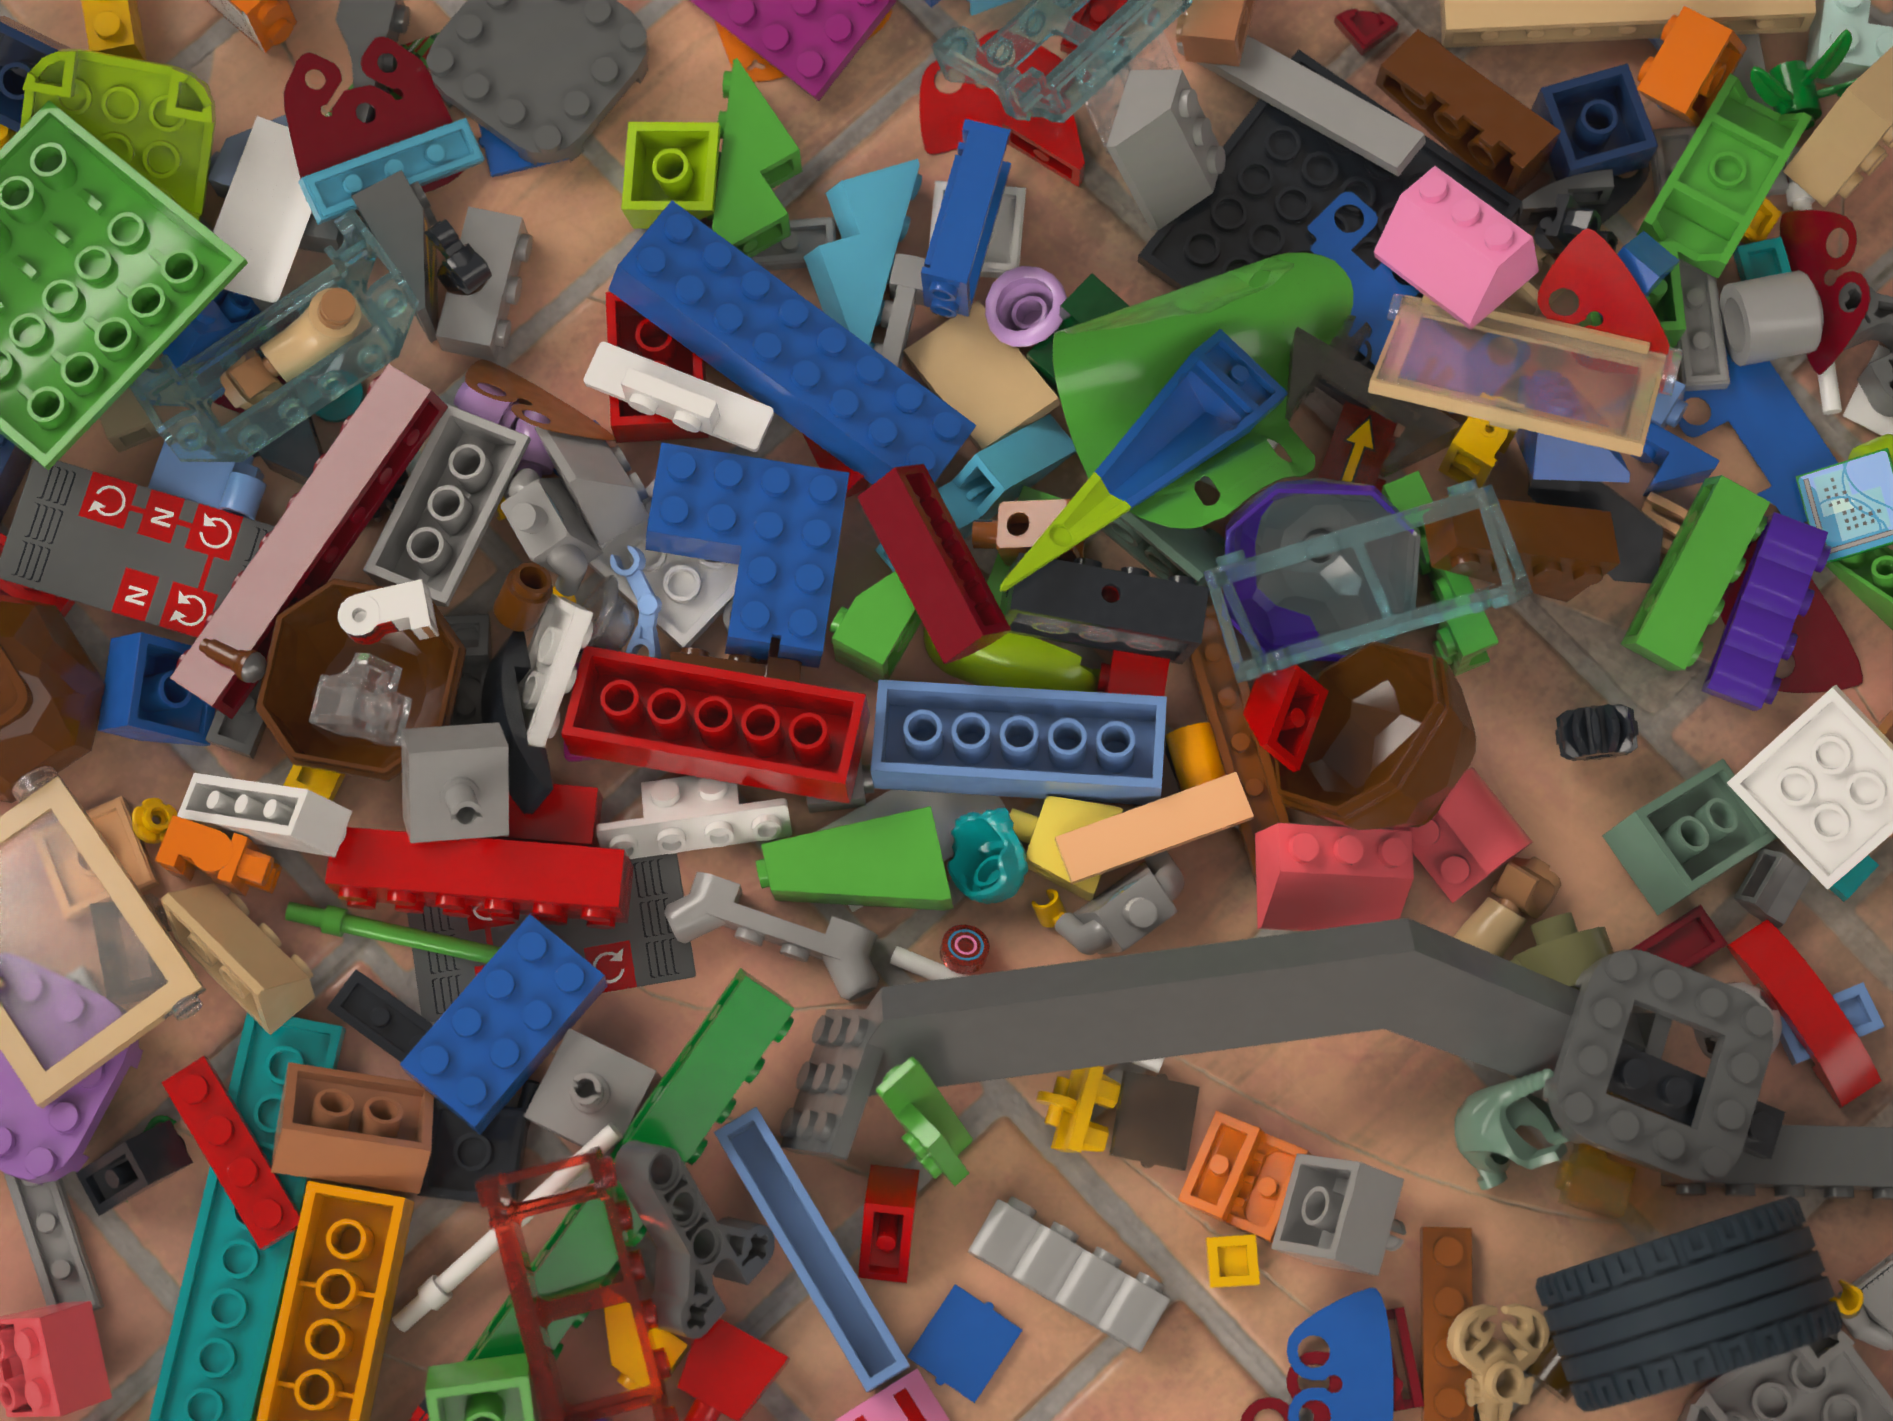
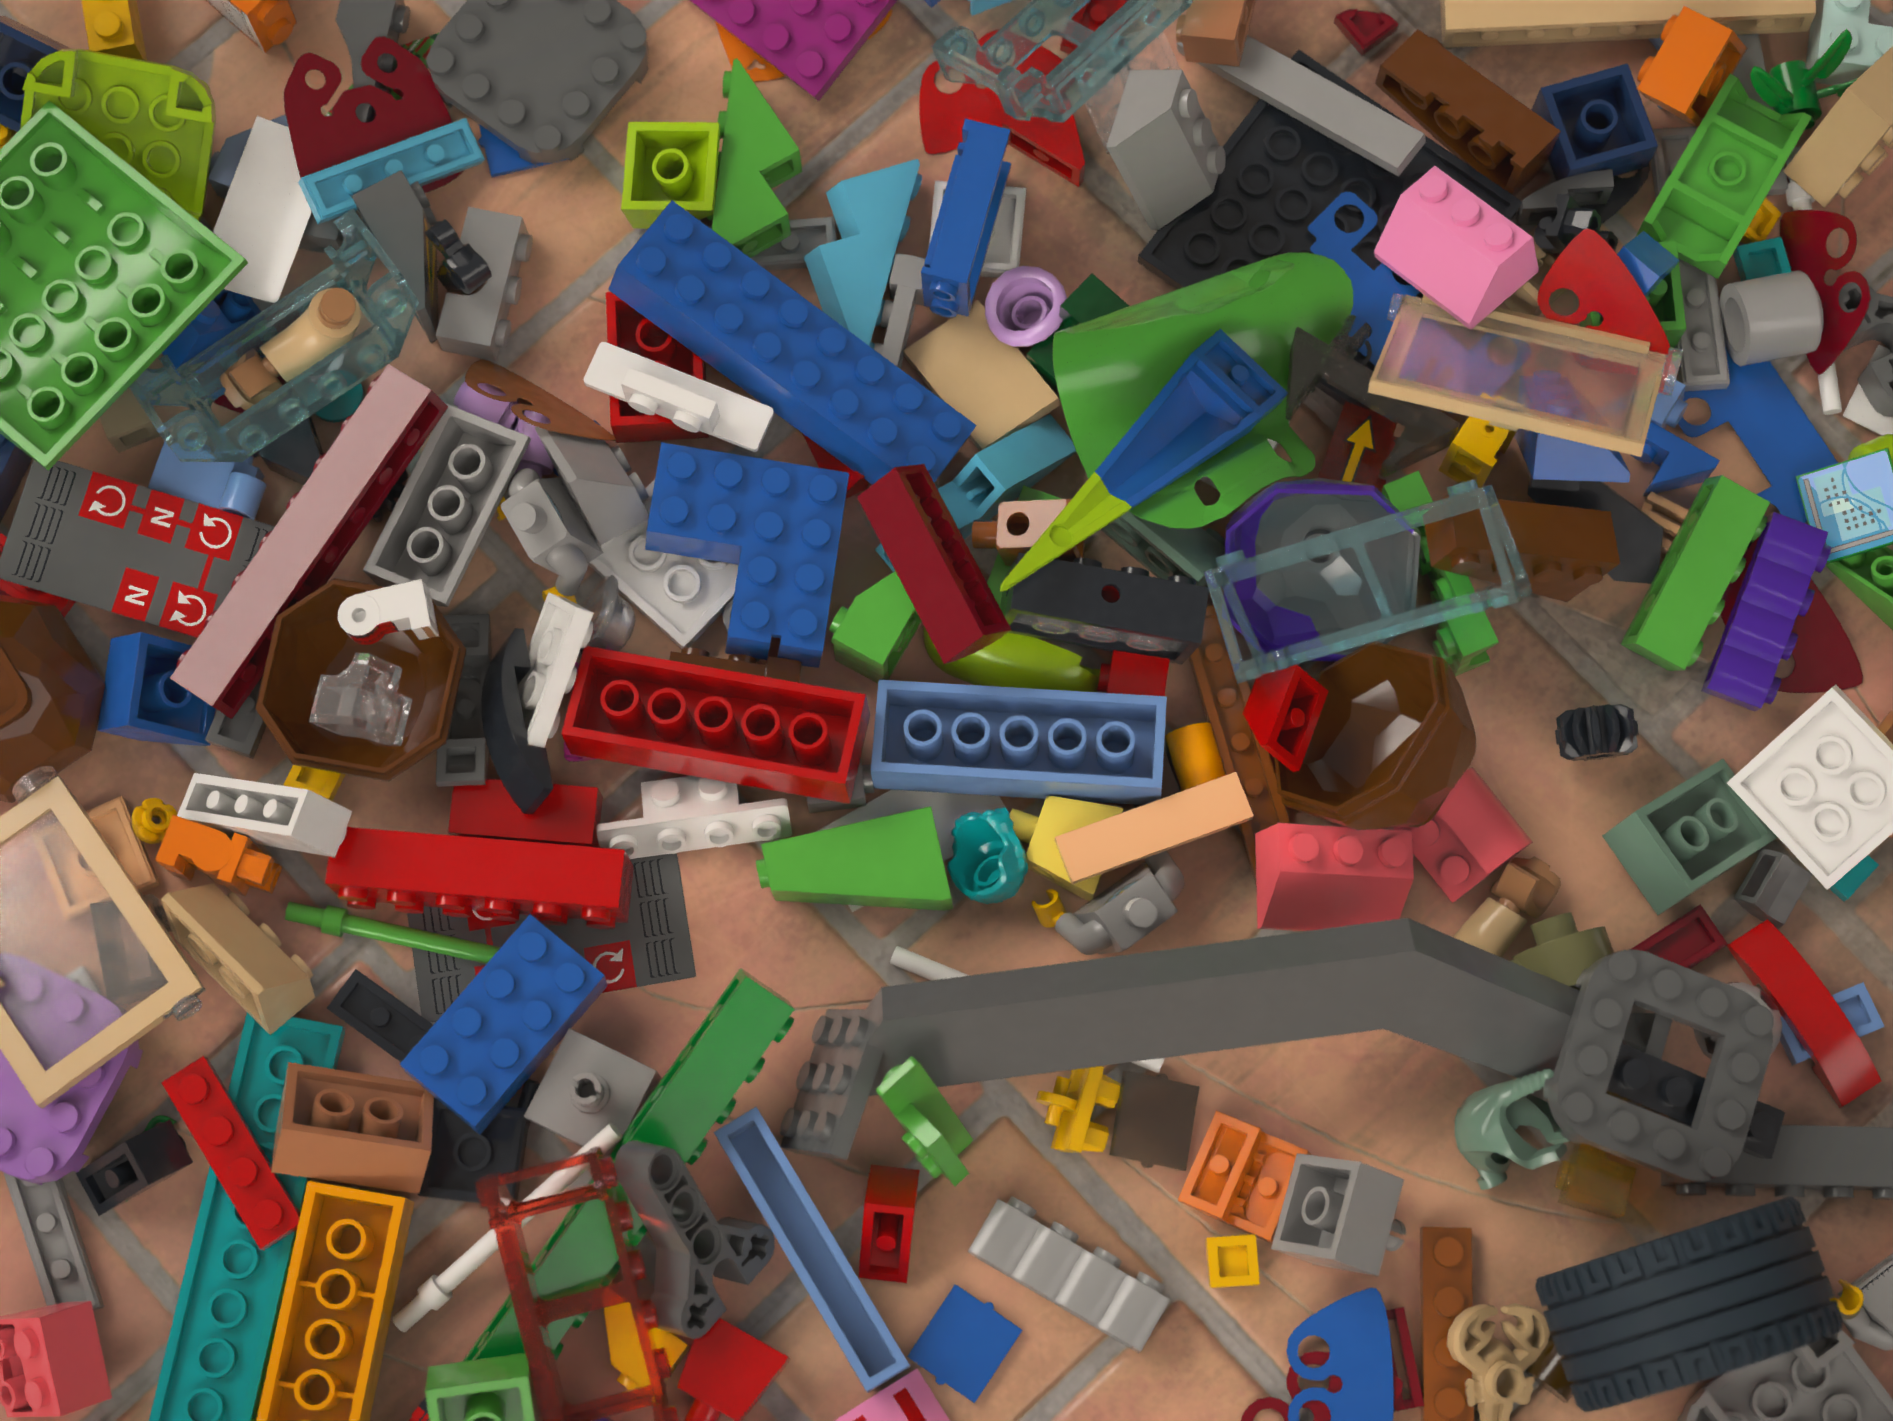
reddish brown piece [199,638,267,683] -> none
light grey brick [401,723,509,843] -> none
reddish brown brick [493,562,553,632] -> none
light blue piece [610,545,662,658] -> none
light grey plate [664,872,880,1001] -> none
clear red tile [940,924,990,974] -> none

